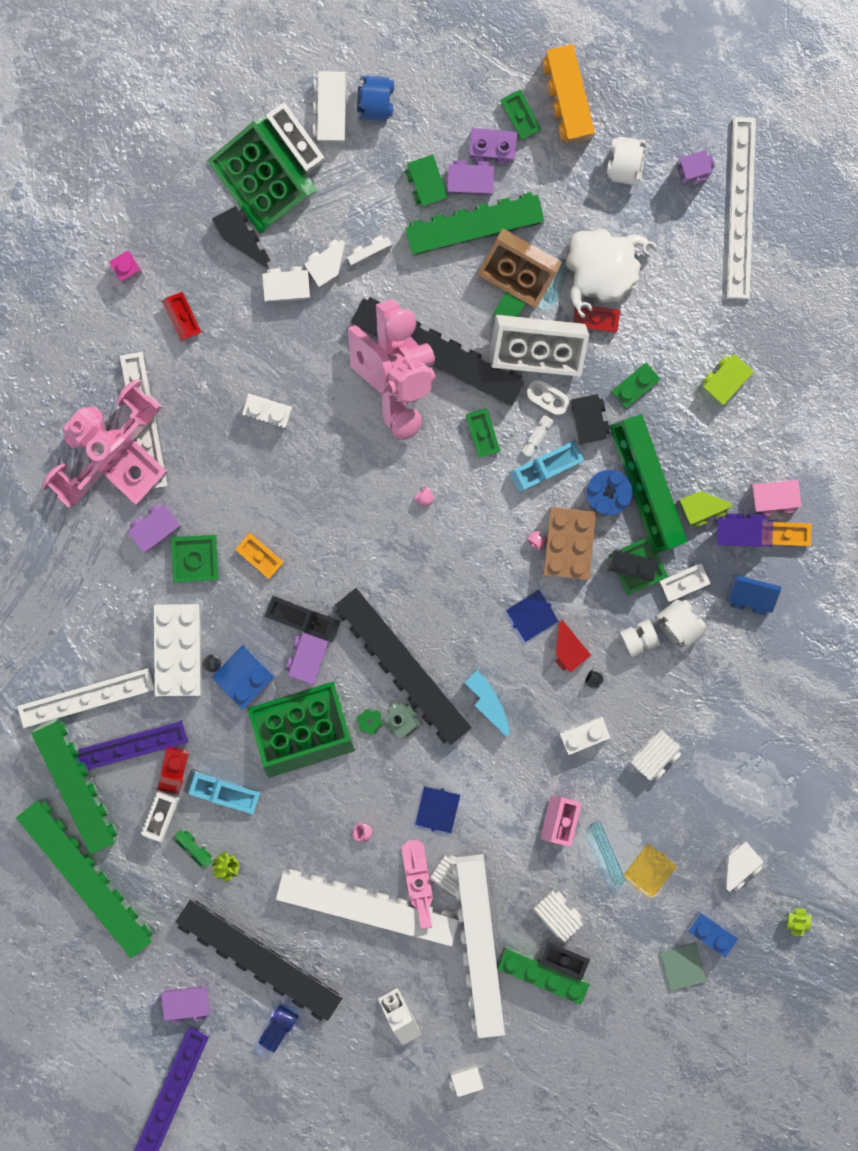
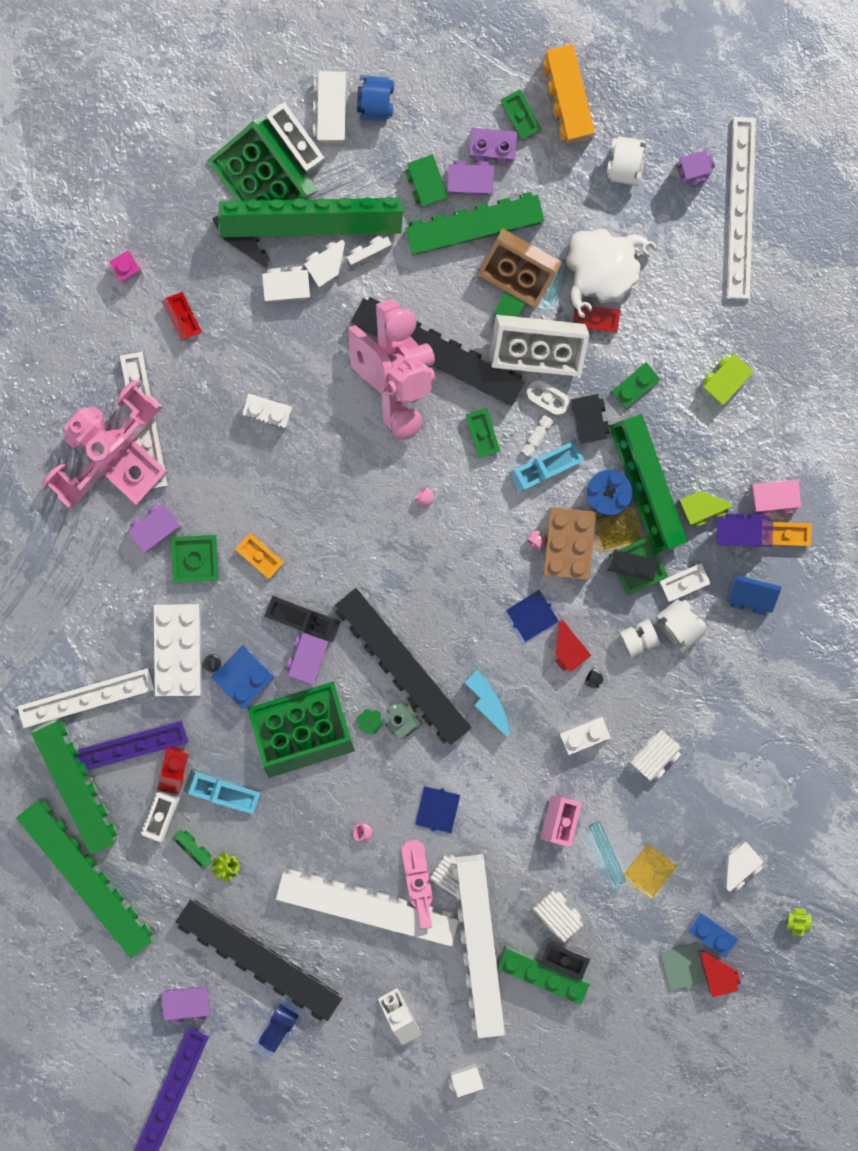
none -> green brick [218,197,403,237]
none -> clear yellow piece [596,508,641,550]
none -> red slope [699,950,741,997]

